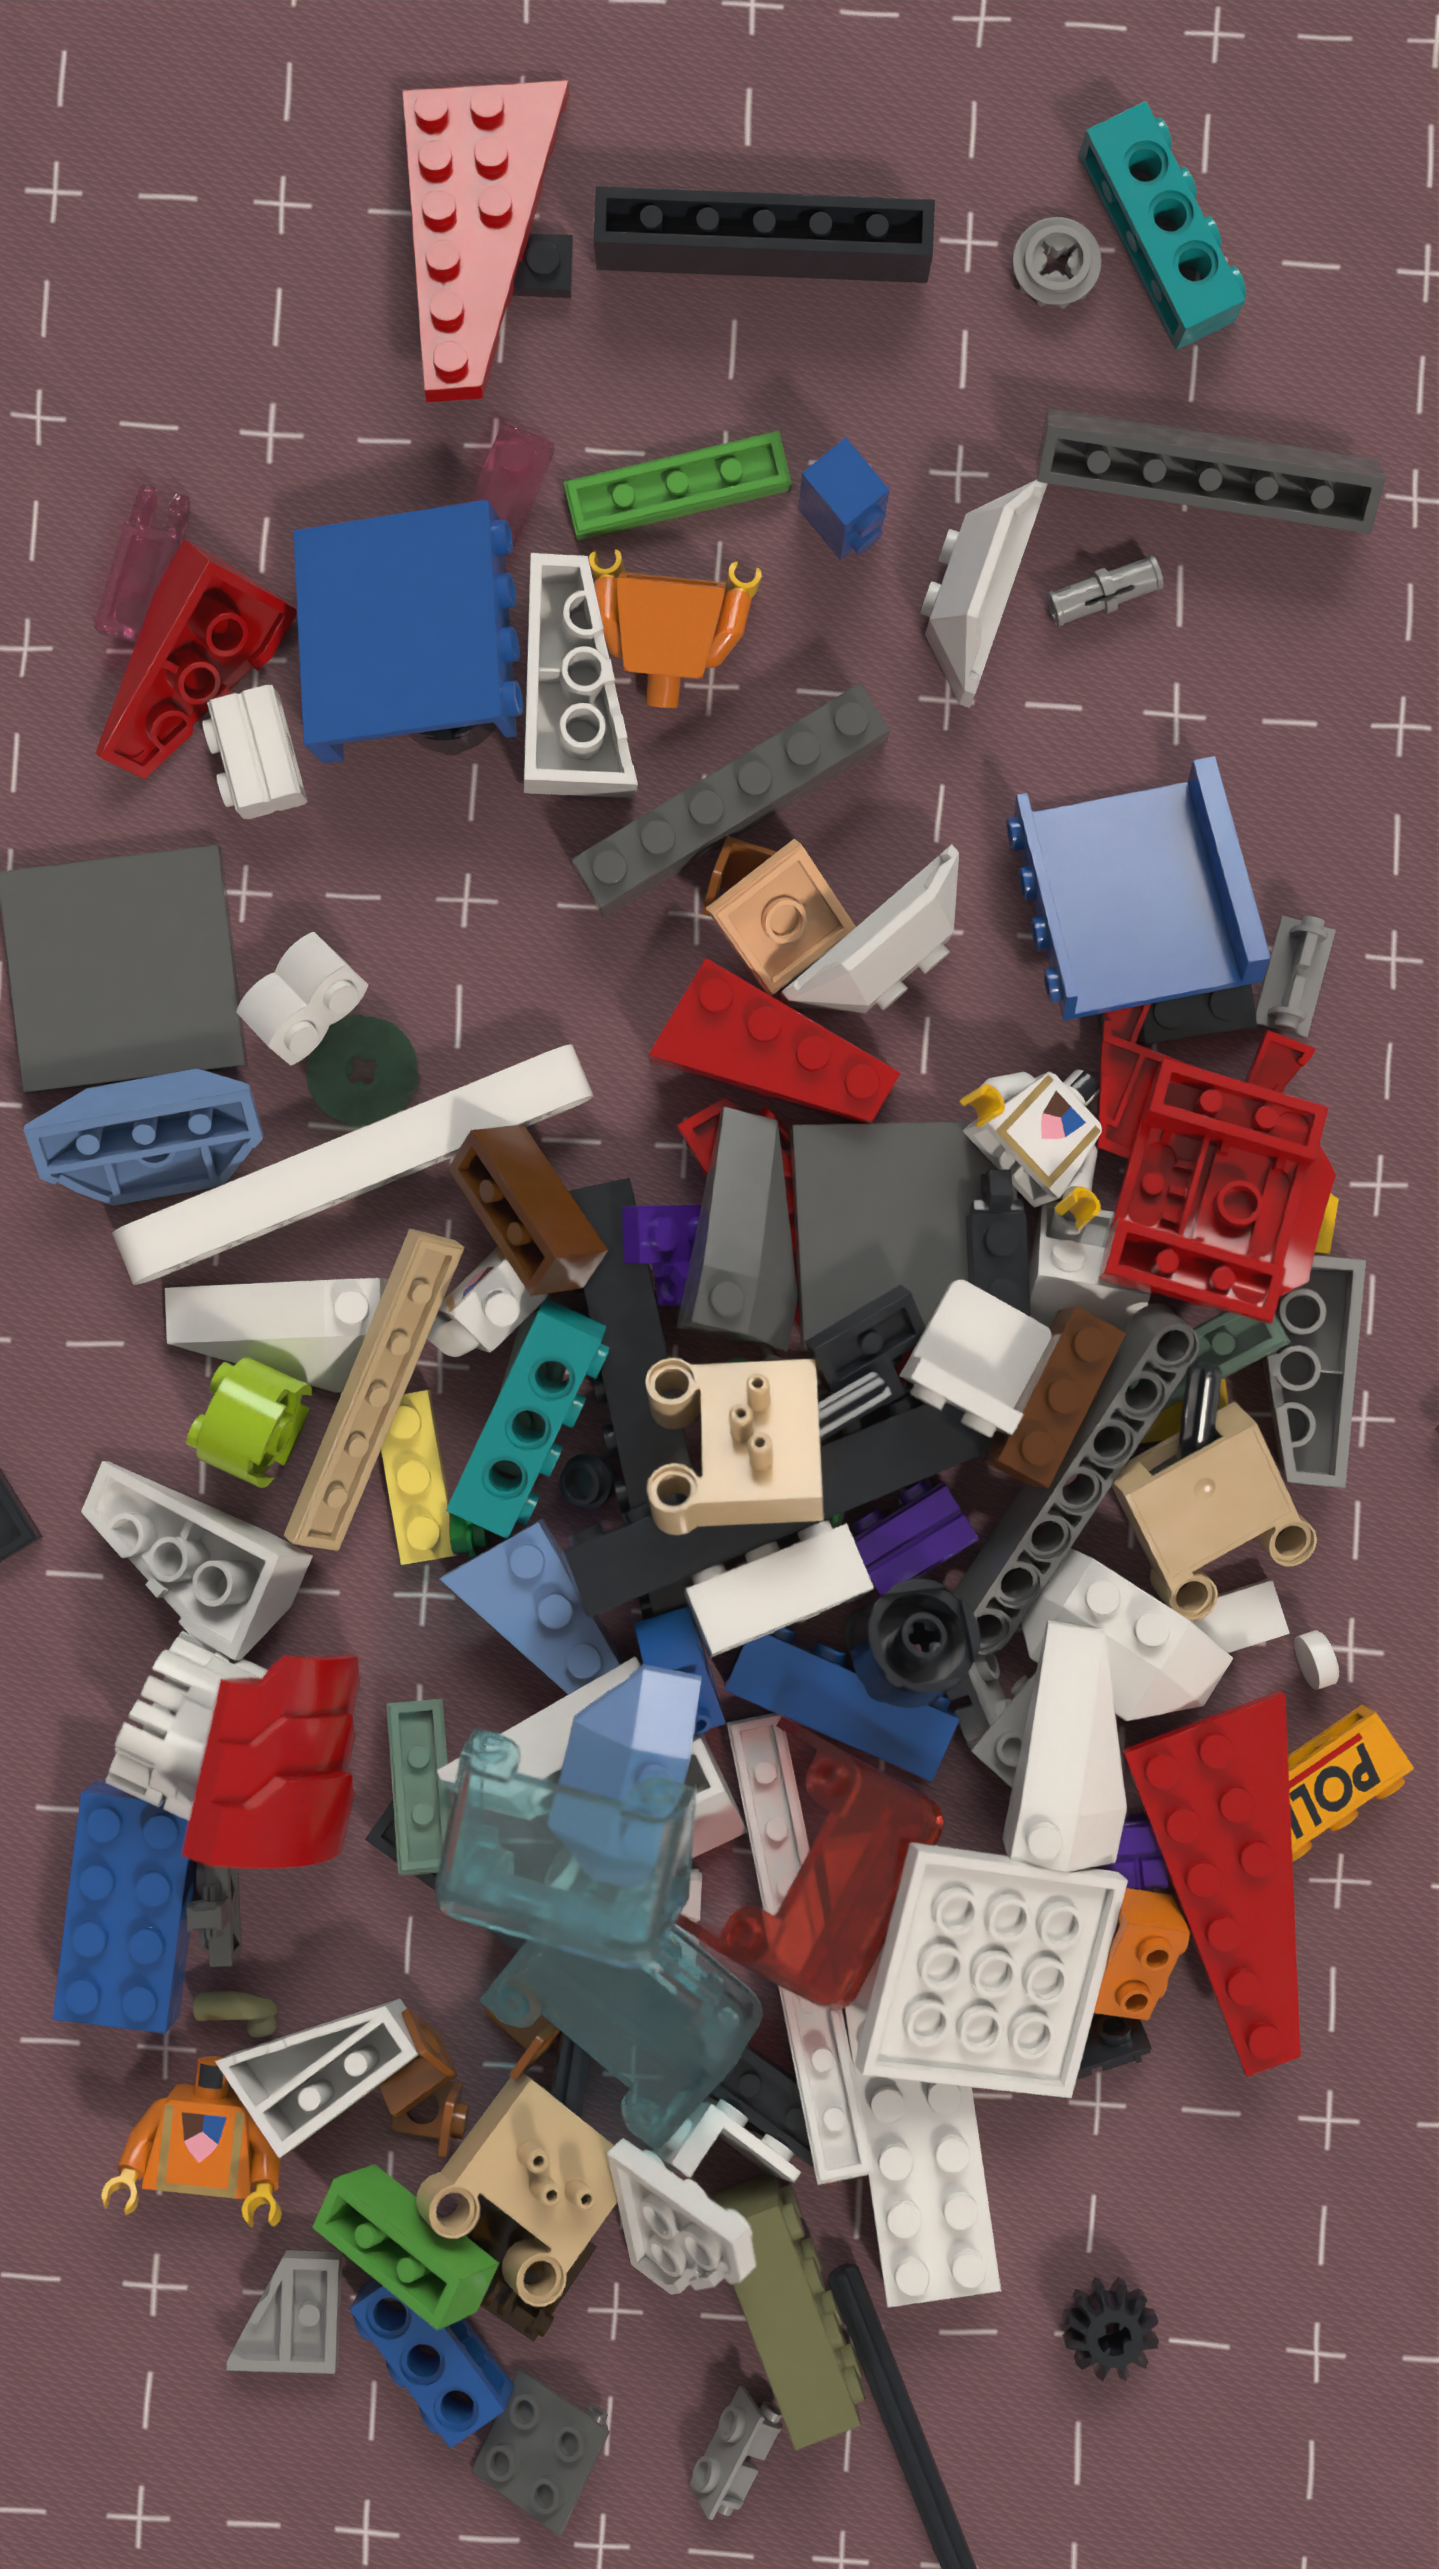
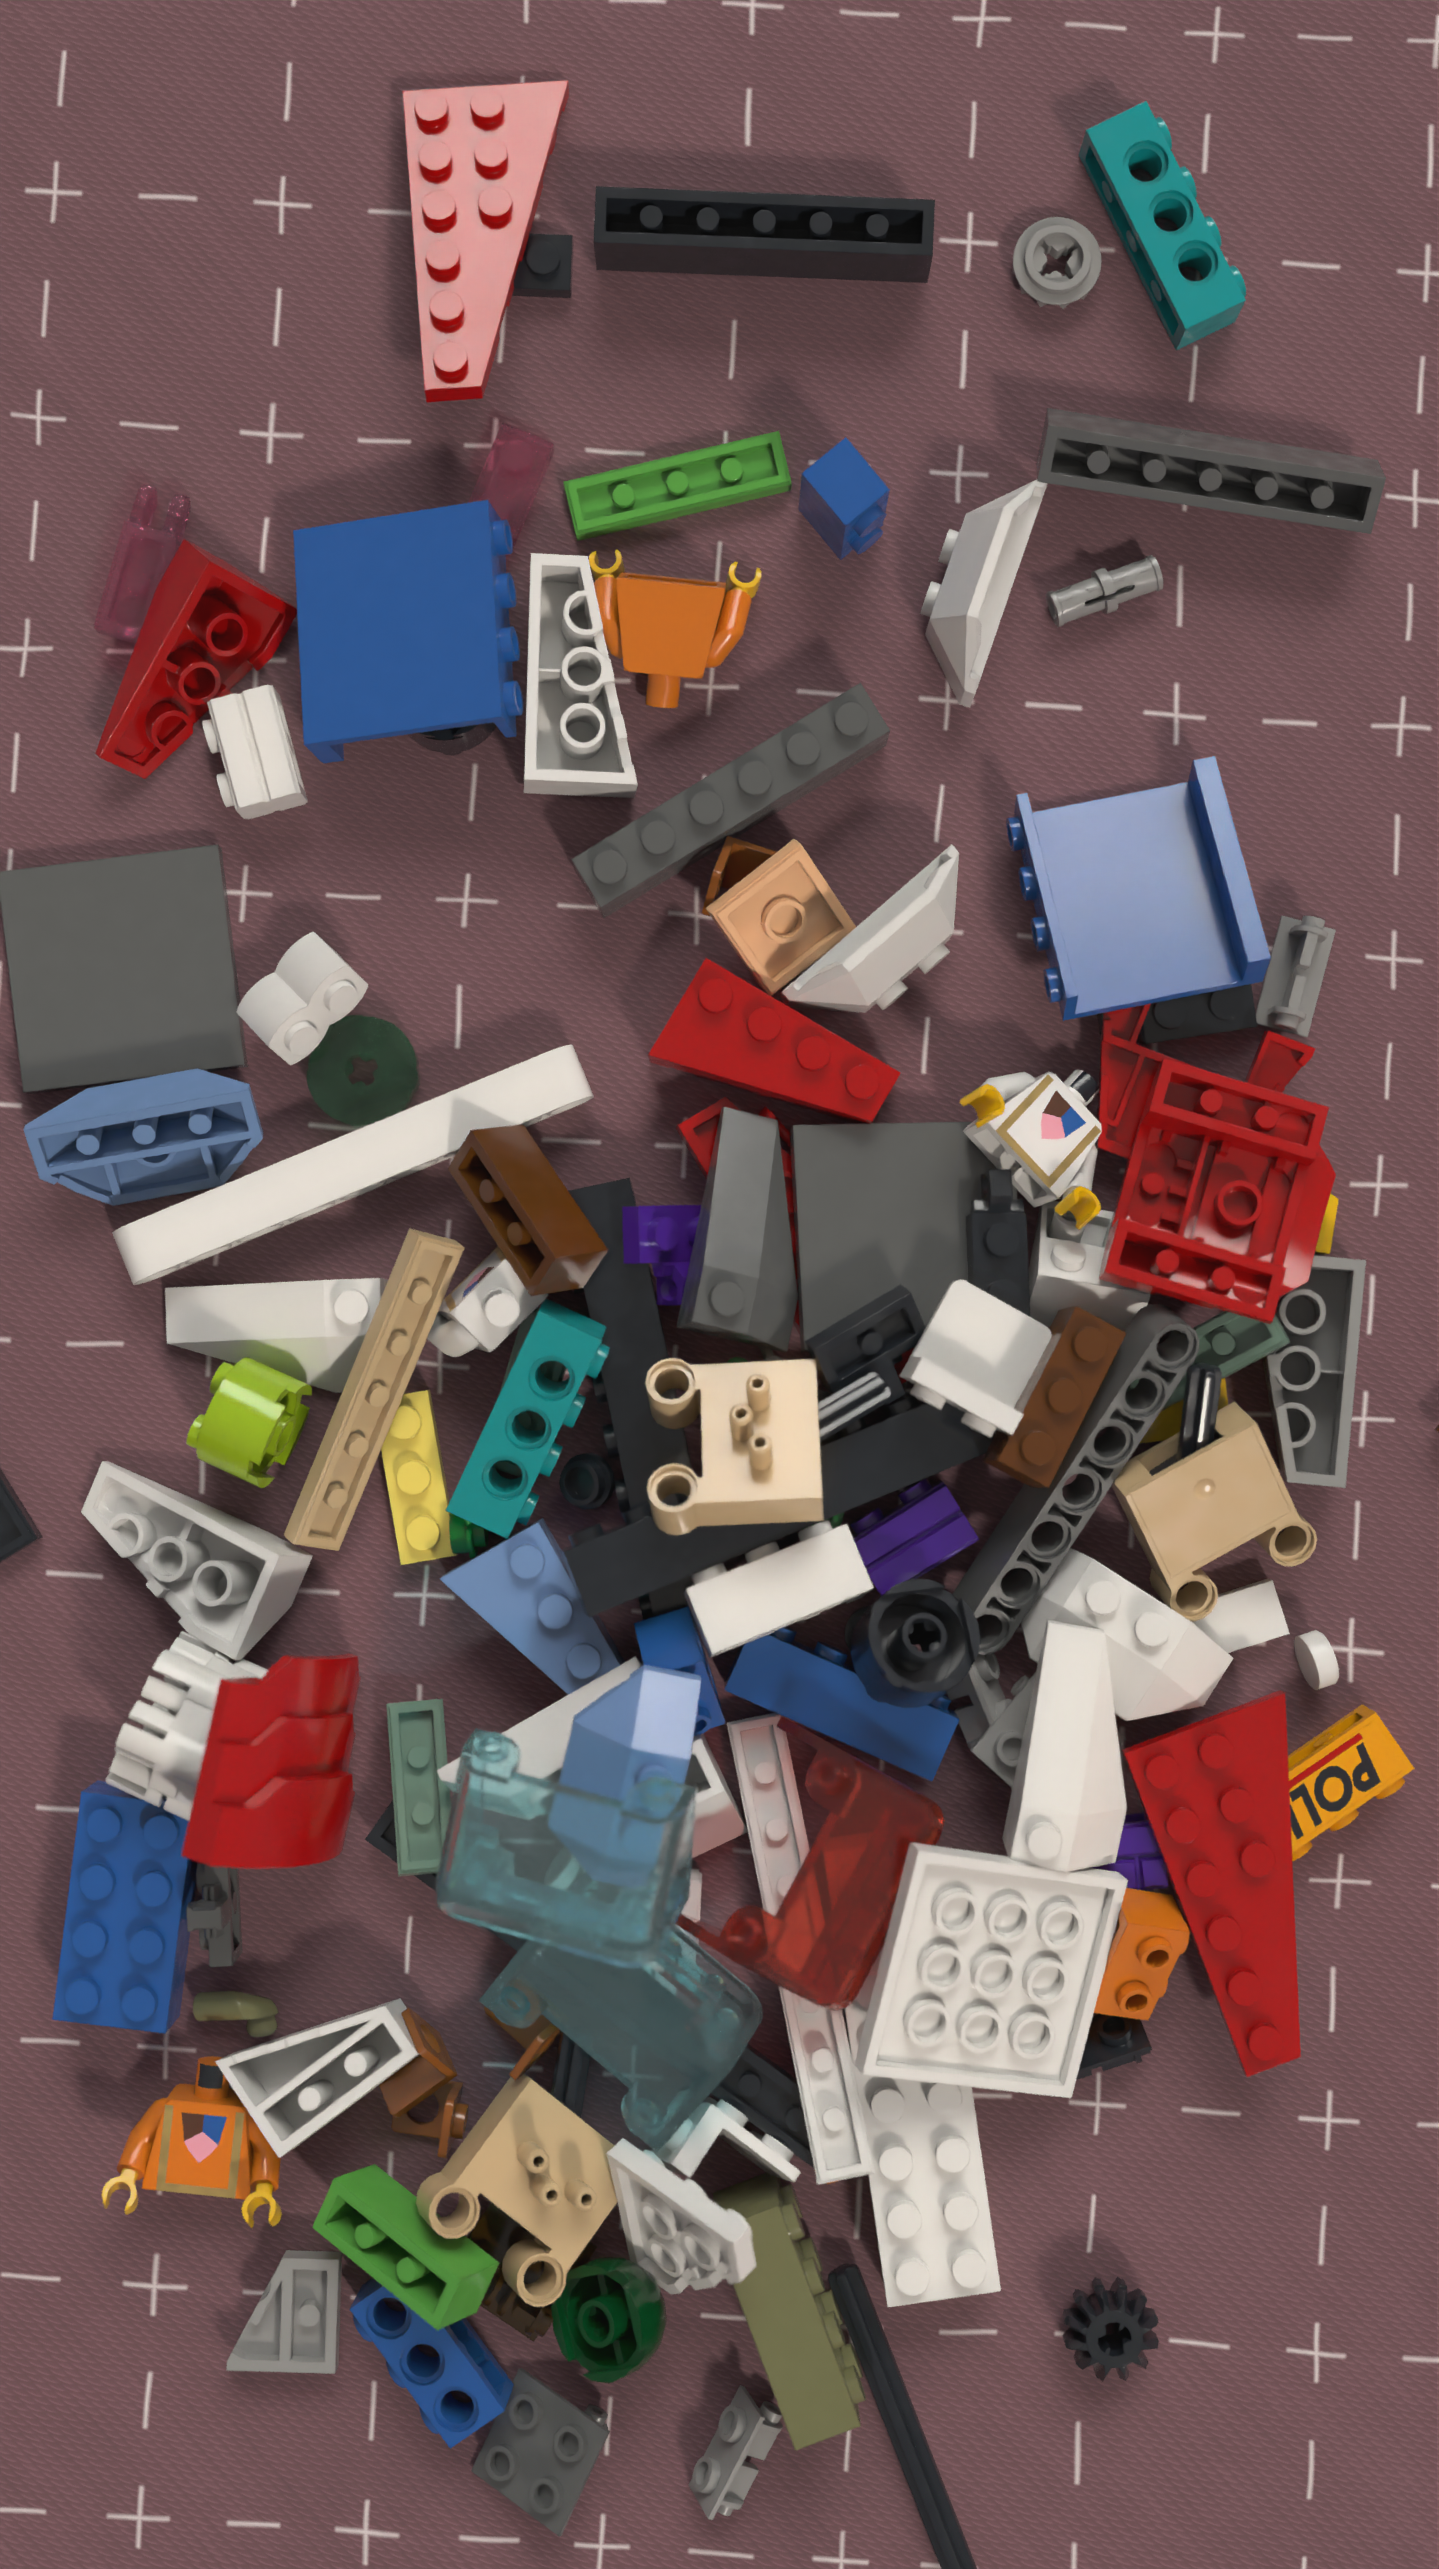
none -> dark green cylinder [551,2257,667,2383]

